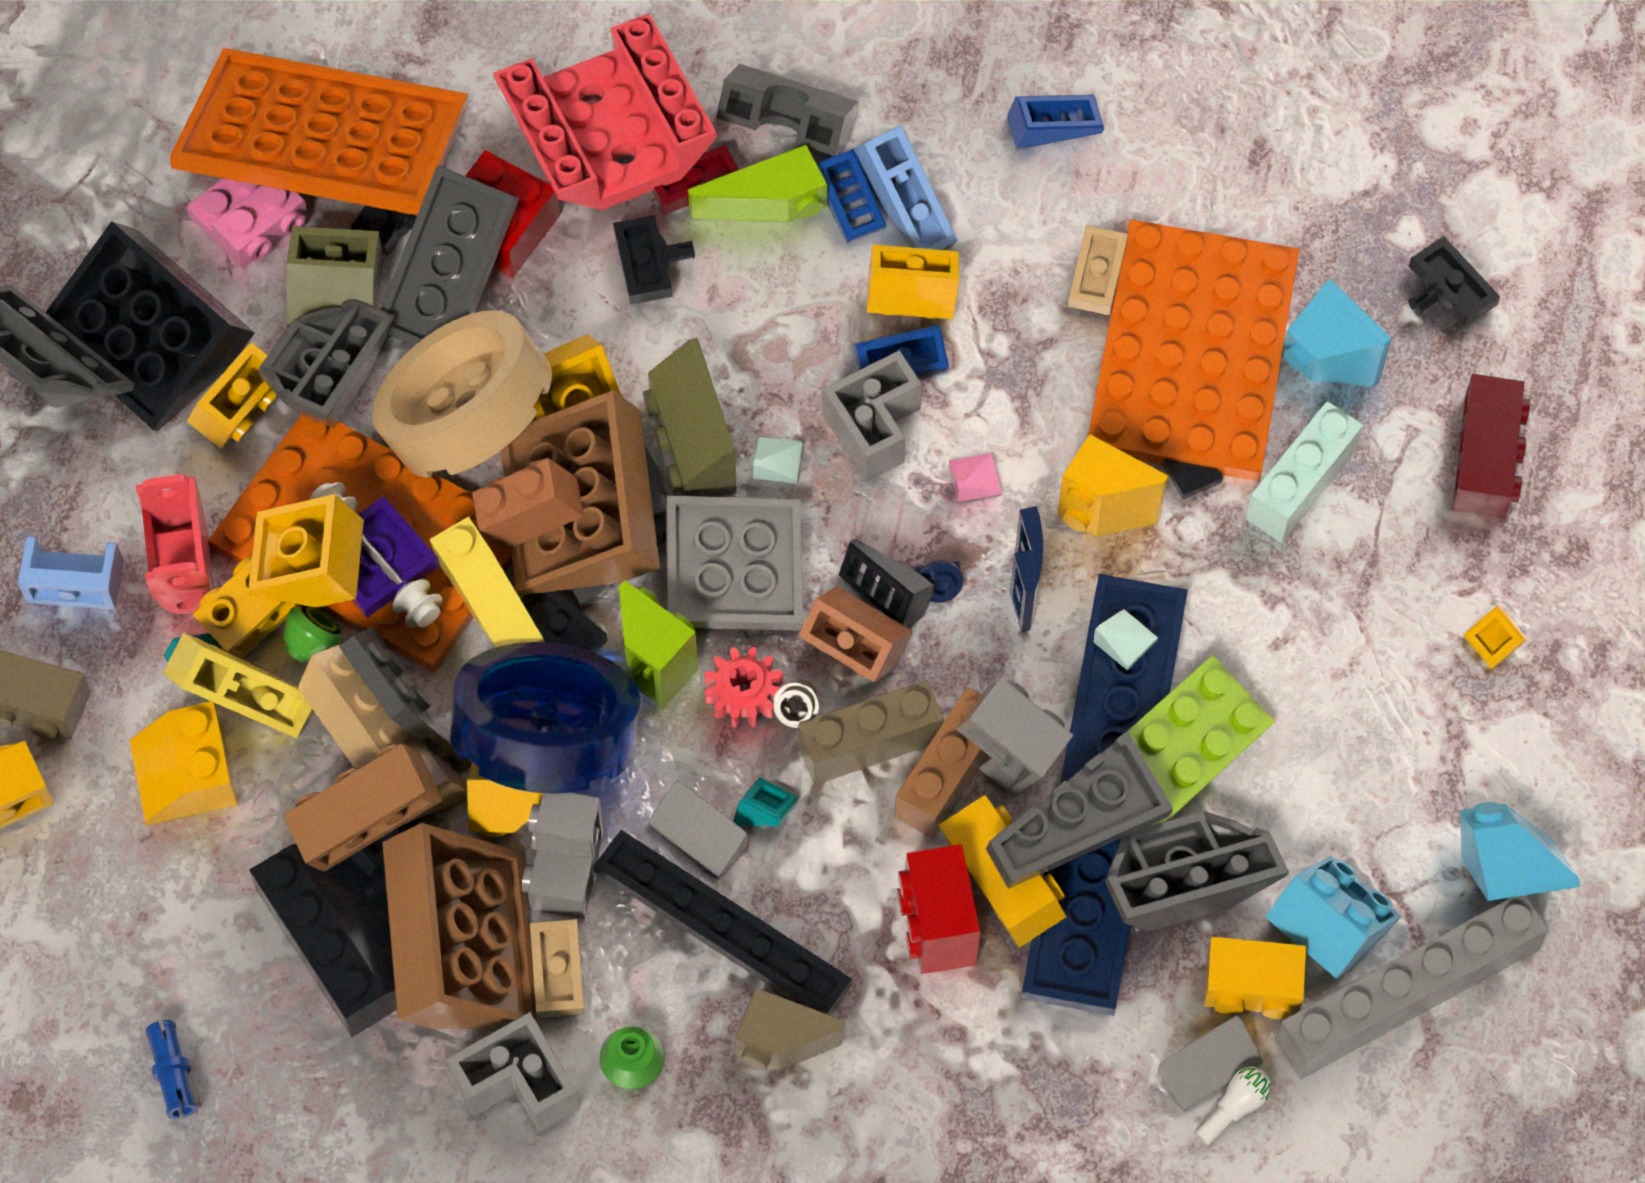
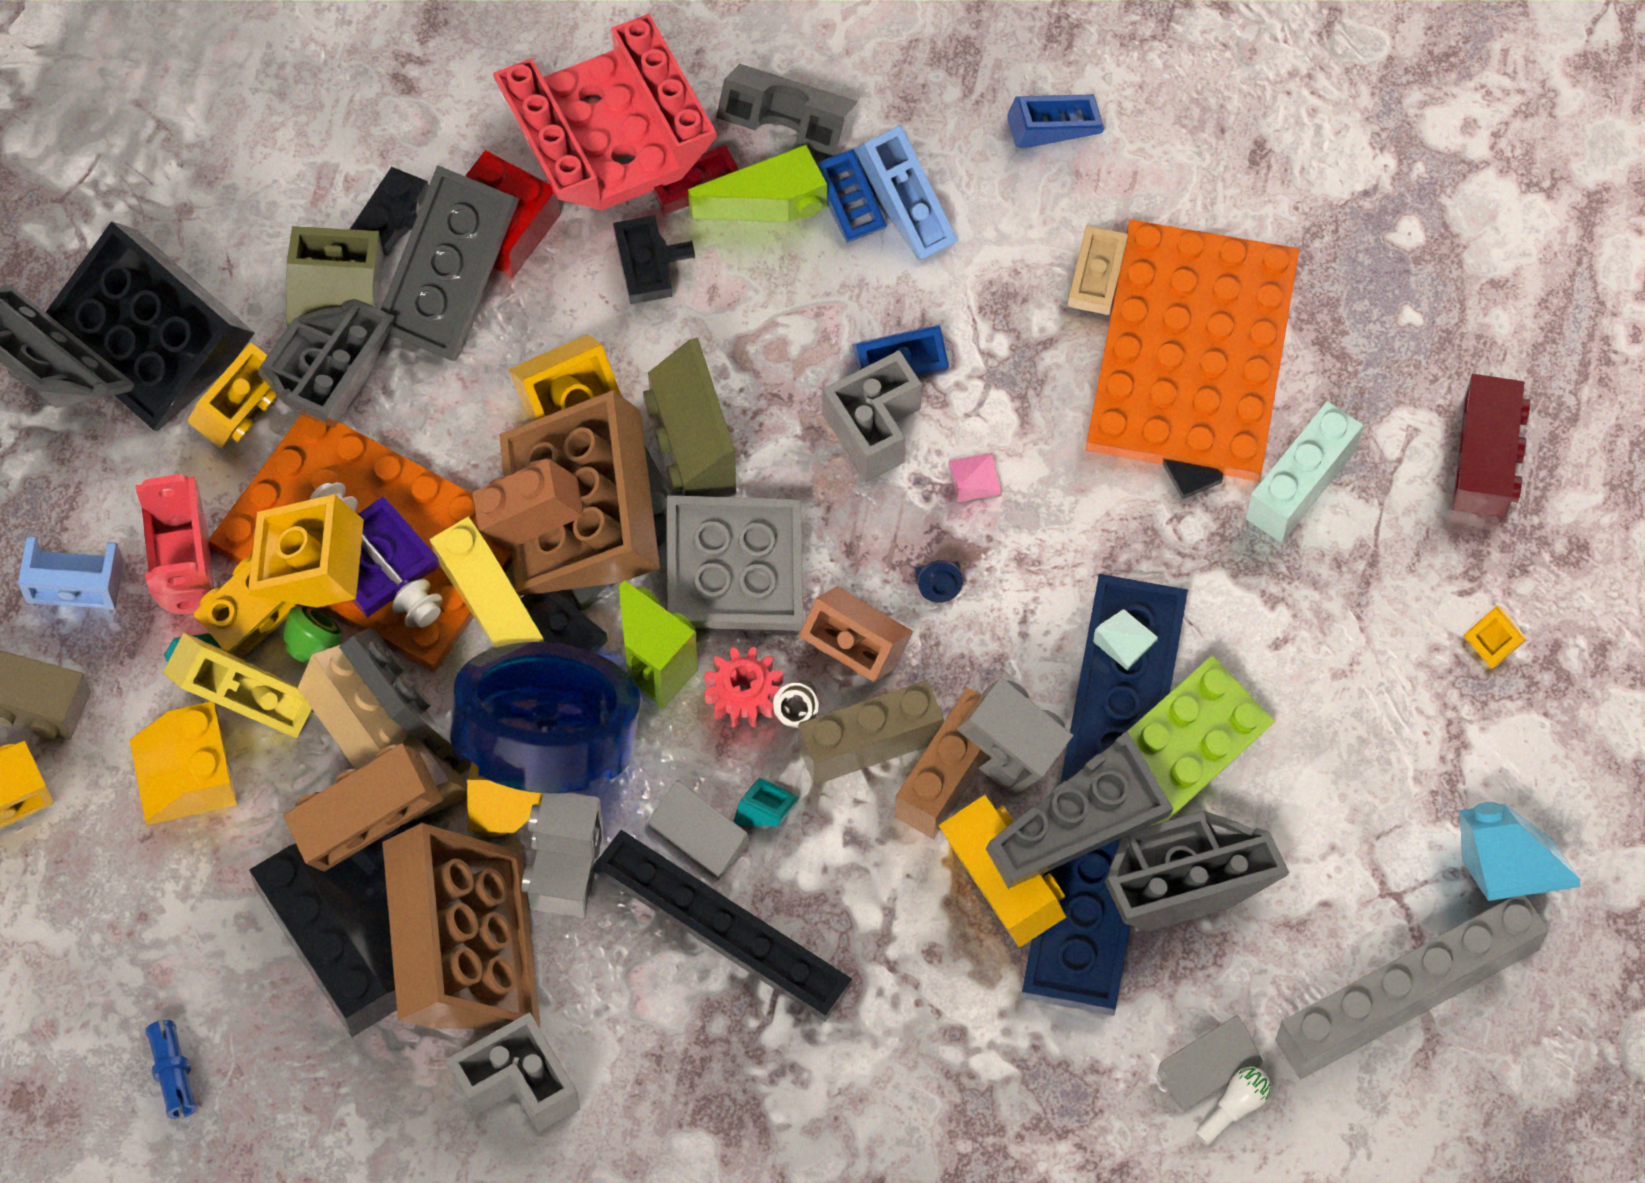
orange plate [170,48,468,215] -> none
bright pink plate [186,178,309,269] -> none
tan brick [372,310,552,478] -> none
tan plate [530,919,585,1019] -> none
bright green cone [600,1026,665,1089] -> none
dark tan slope [735,988,845,1071] -> none
light aqua slope [753,437,803,484] -> none
black slope [839,539,935,626] -> none
yellow brick [867,245,959,319] -> none
red brick [897,844,980,974] -> none
dark blue slope [1010,506,1043,633] -> none
yellow slope [1057,434,1168,537] -> none
yellow brick [1203,937,1306,1019] -> none
medium azure slope [1265,856,1402,979] -> none
medium azure slope [1282,279,1392,387] -> none
black plate [1408,236,1500,327] -> none

